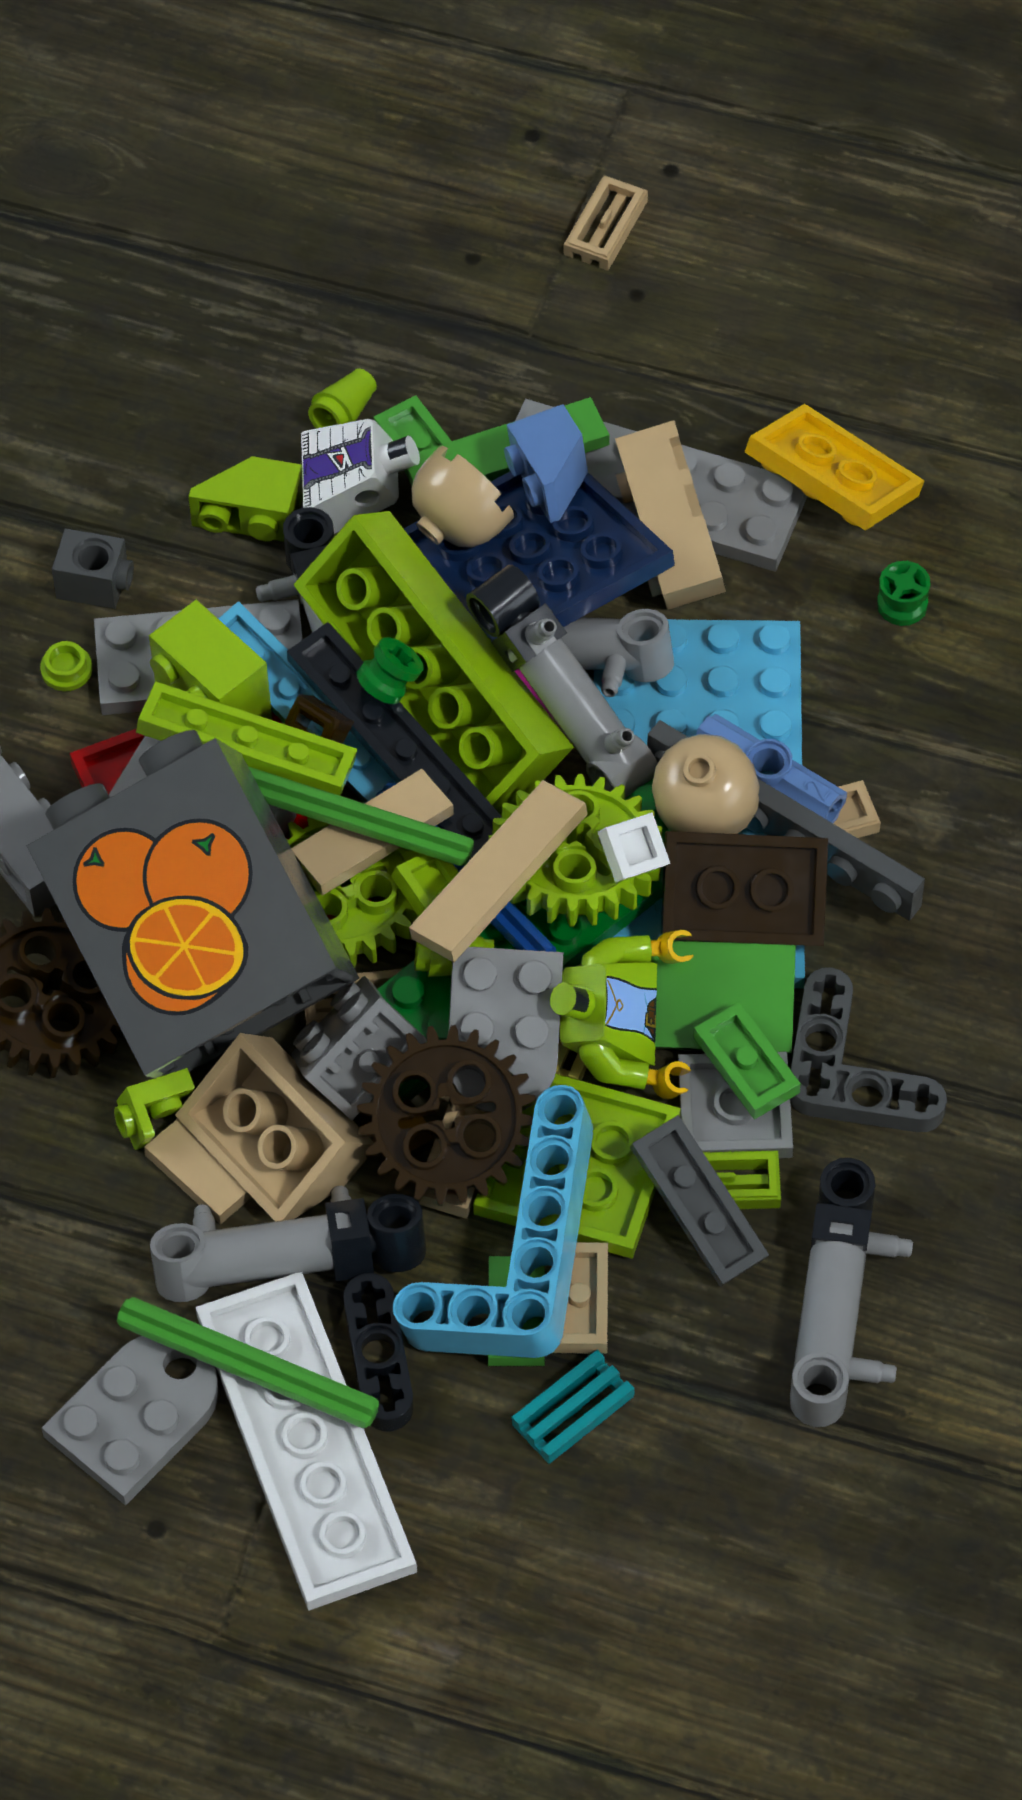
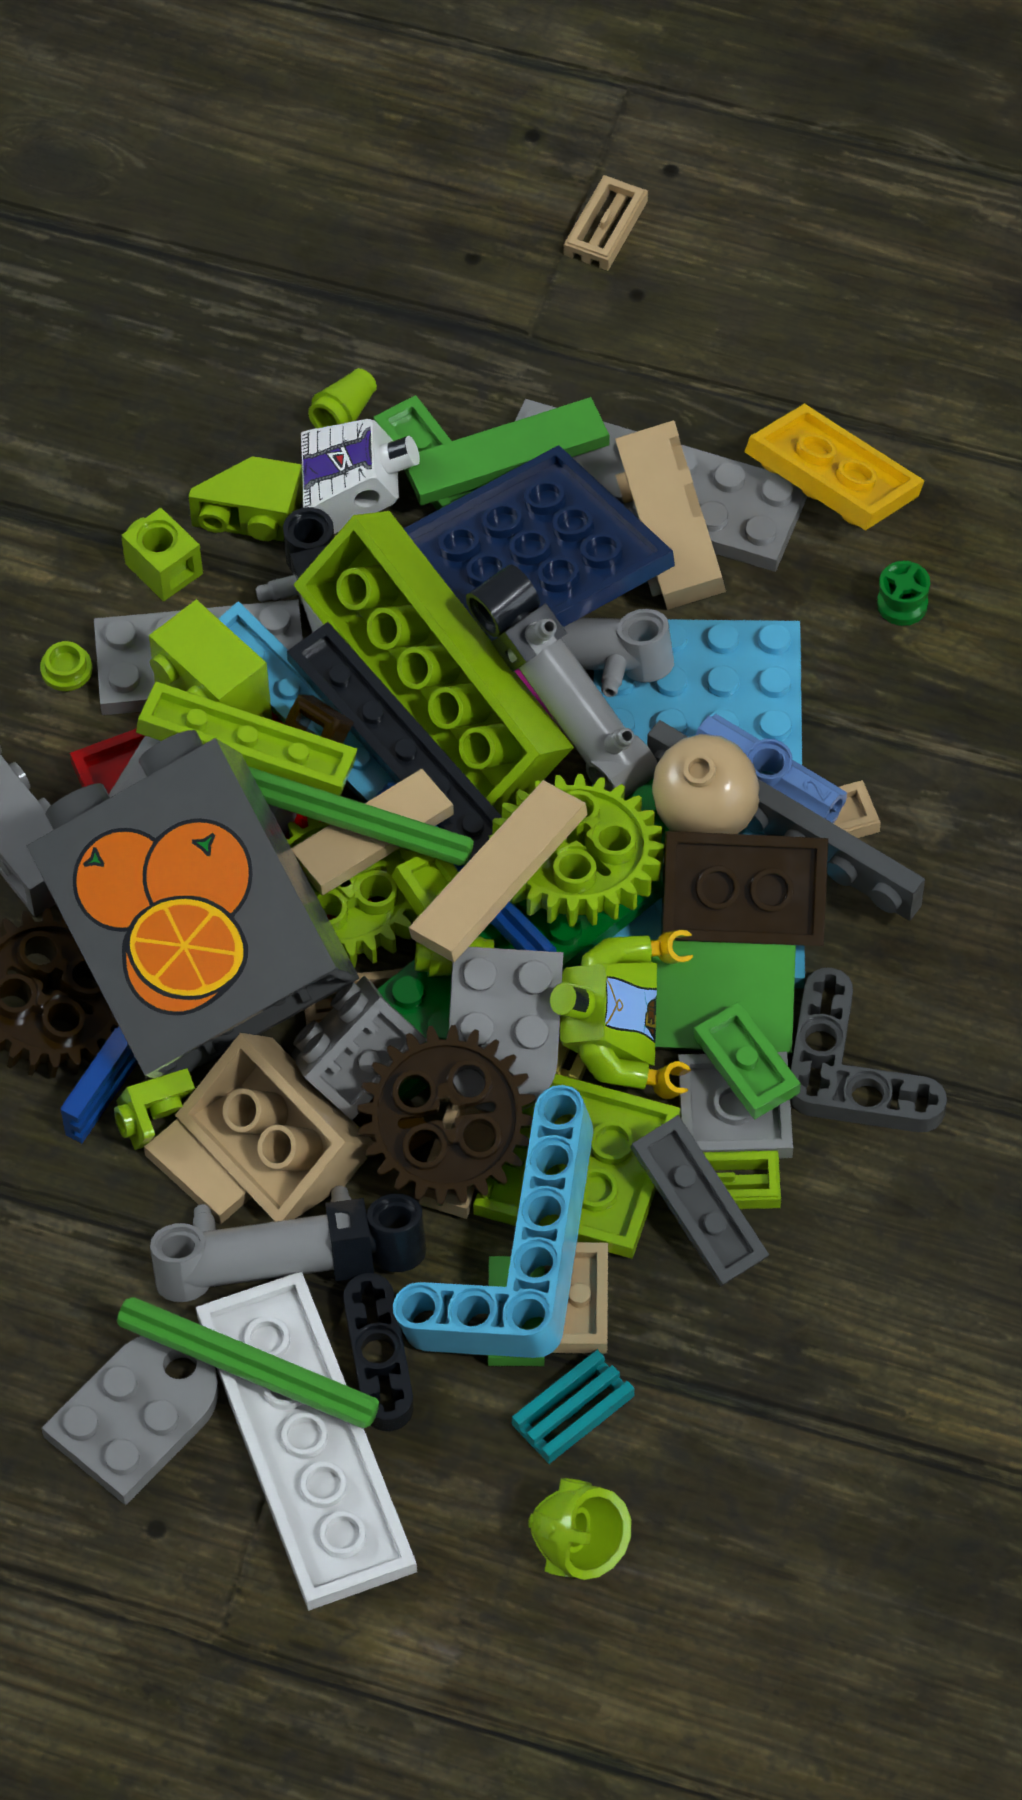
dark grey brick [52,528,134,609] -> none
green wheel [357,637,424,704] -> none
tan cylinder [411,446,514,548] -> none
medium blue slope [504,404,588,523] -> none
white plate [597,813,671,883] -> none
light grey piece [790,1158,913,1427] -> none
none -> blue tile [60,1027,138,1144]
none -> lime brick [121,507,203,602]
none -> lime helmet [528,1478,631,1580]

